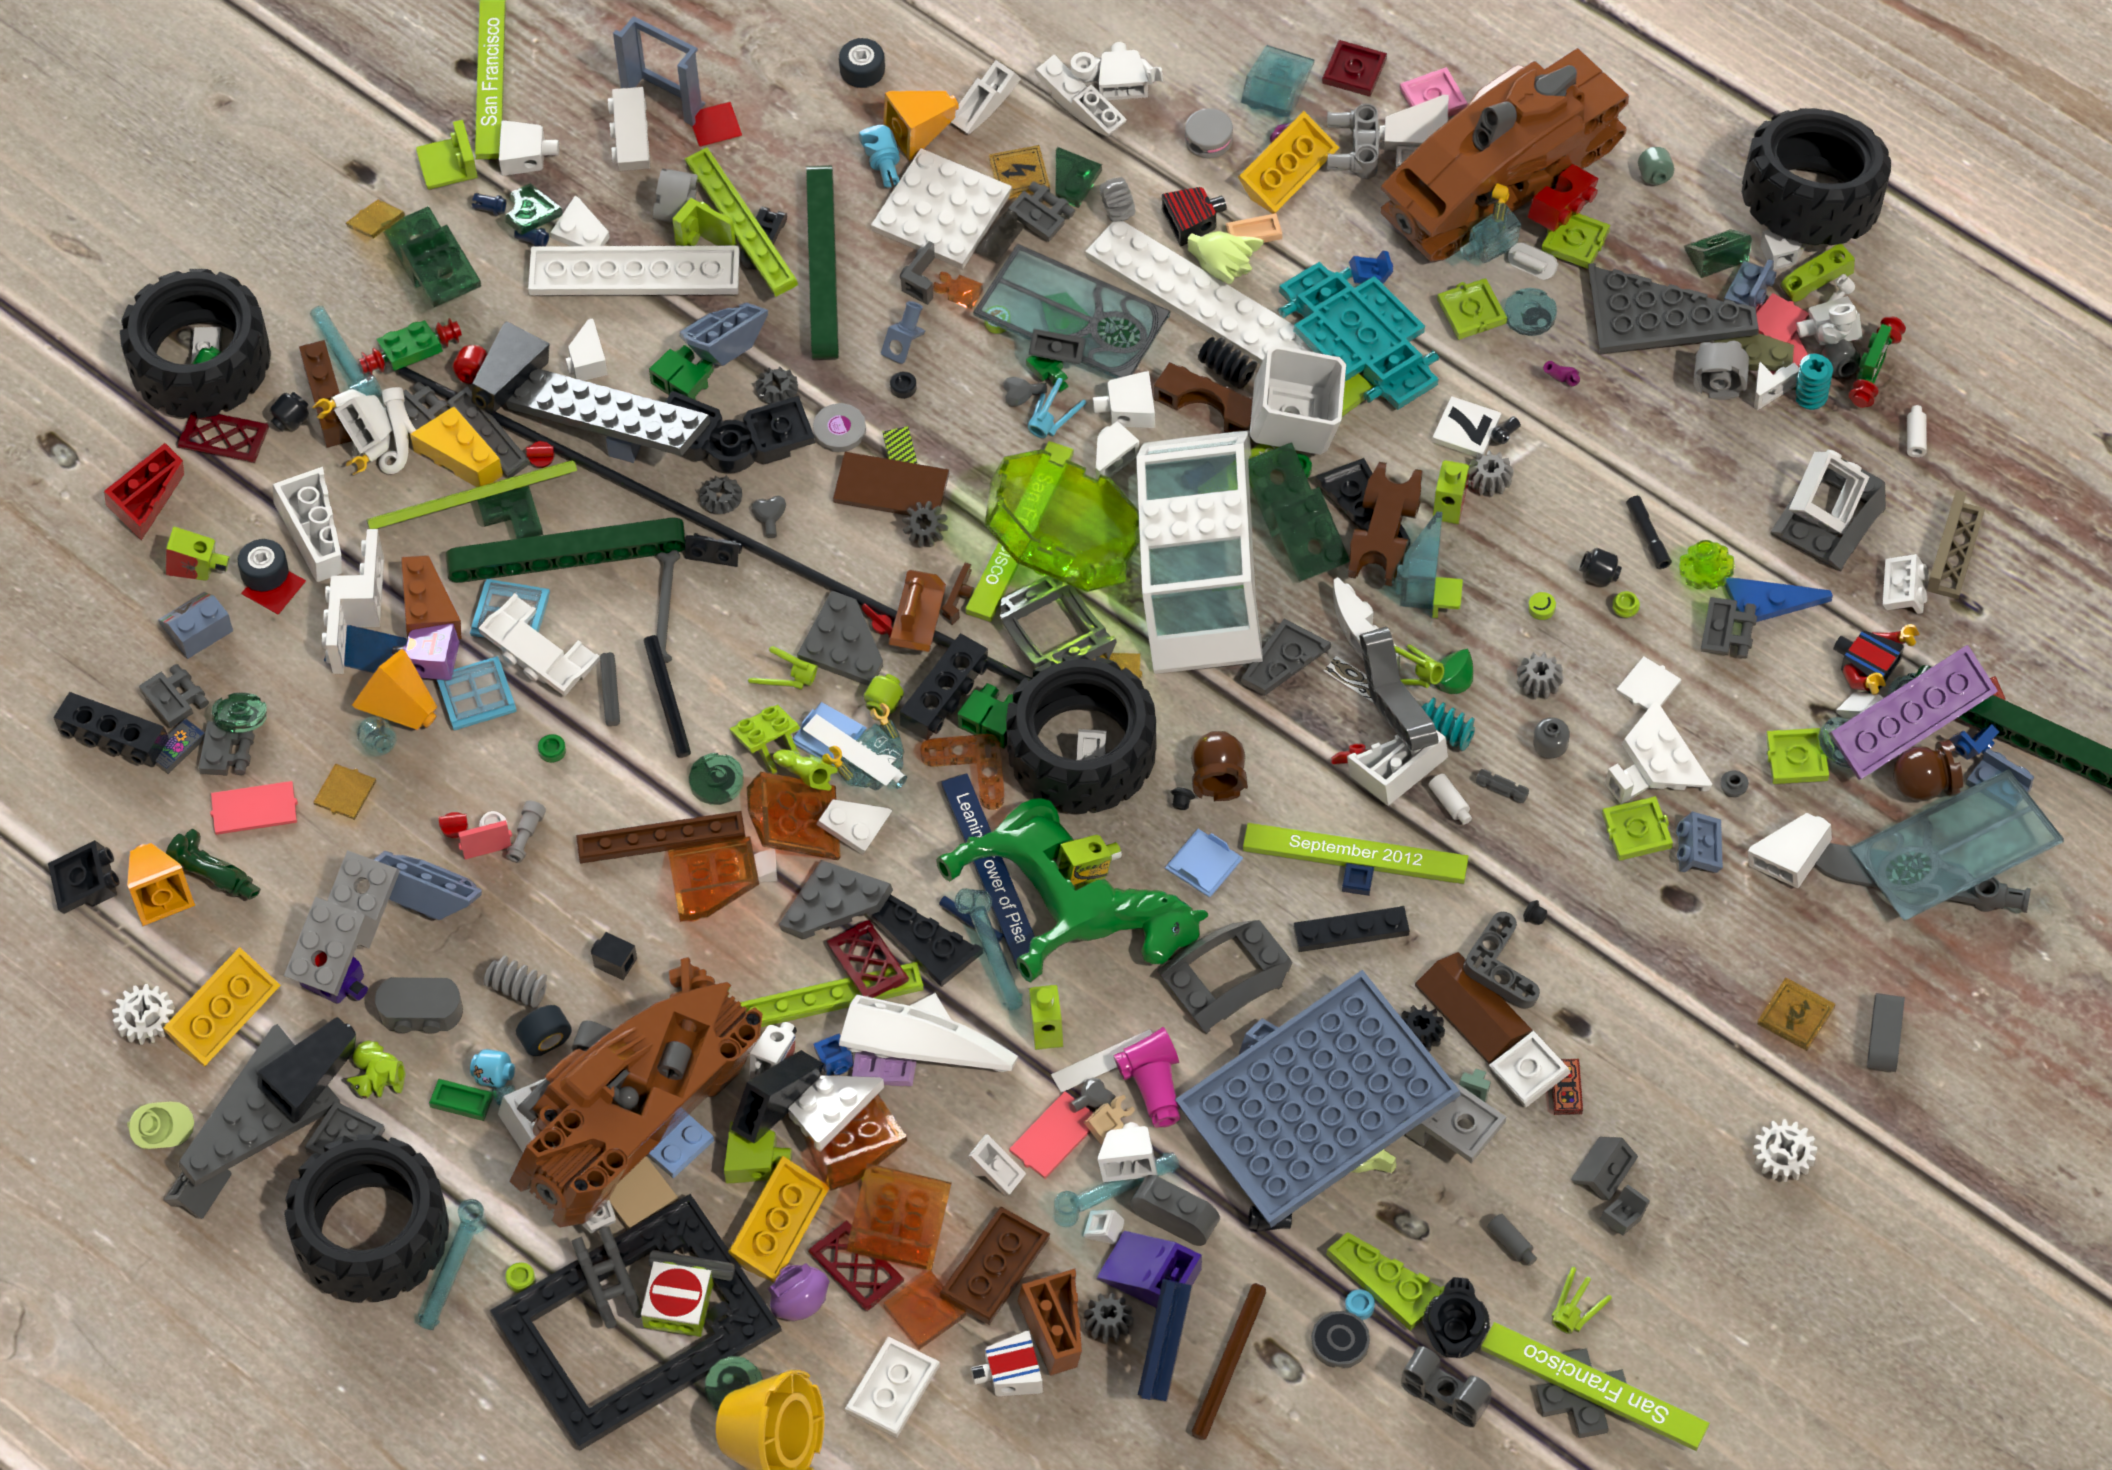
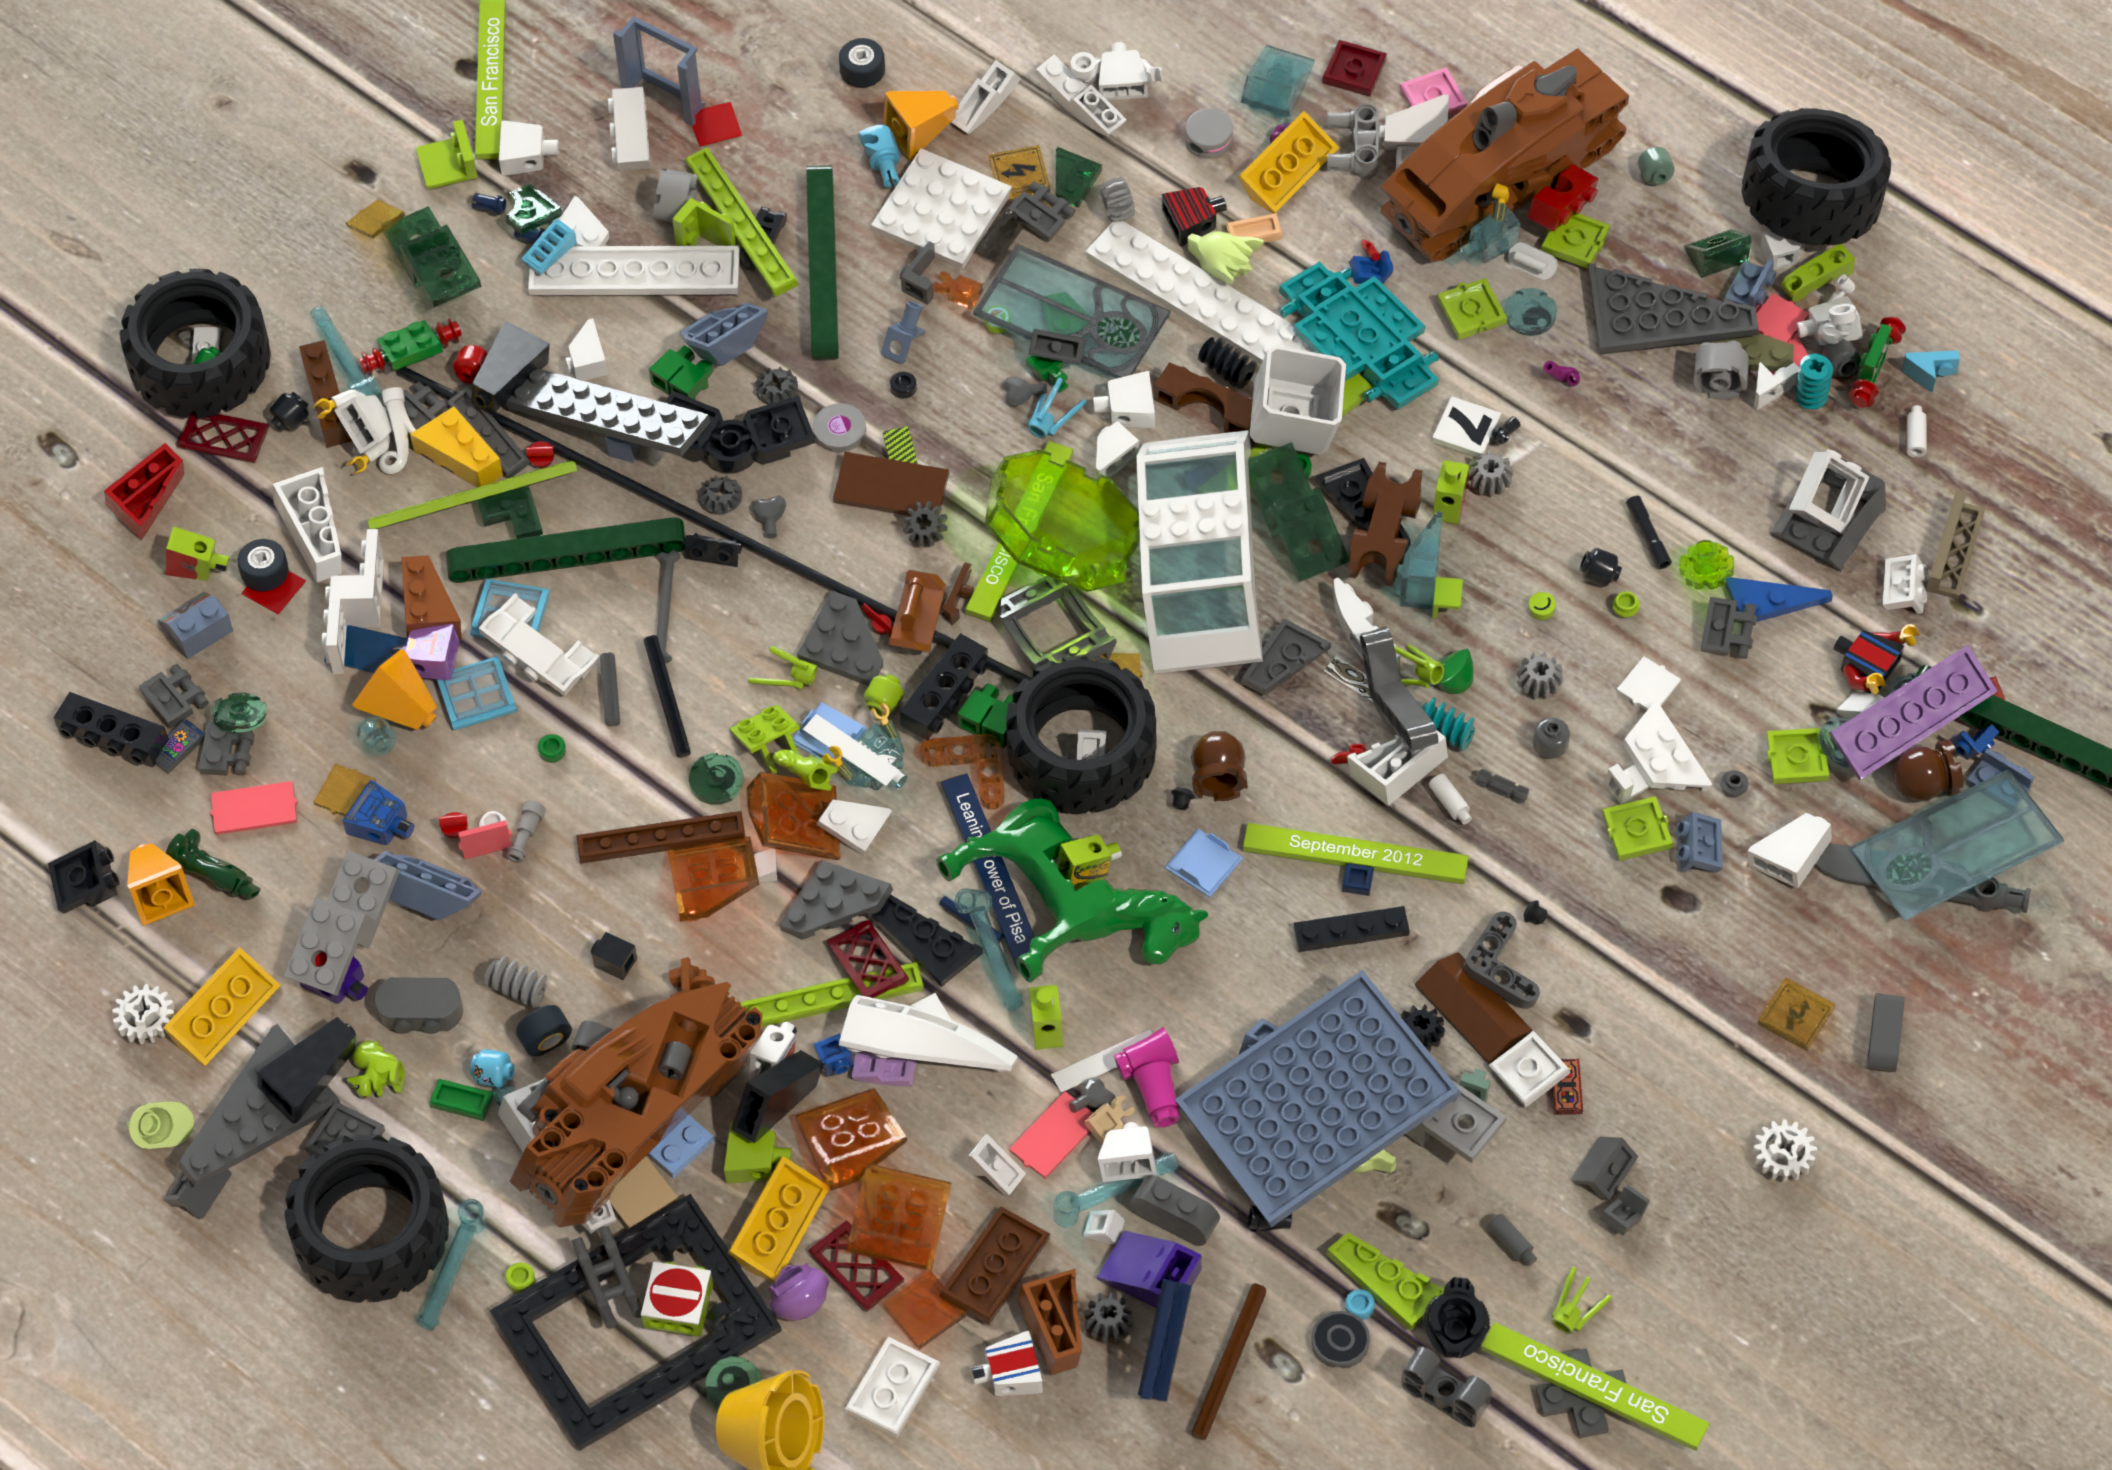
dark grey axle [649,1250,735,1281] -> none
white wing [788,1075,884,1151] -> none
dark grey wedge [1157,920,1293,1034] -> none
none -> torso [343,780,415,845]
none -> medium azure slope [522,219,577,275]
none -> red helmet [1361,239,1380,261]
none -> medium azure slope [1902,350,1960,392]

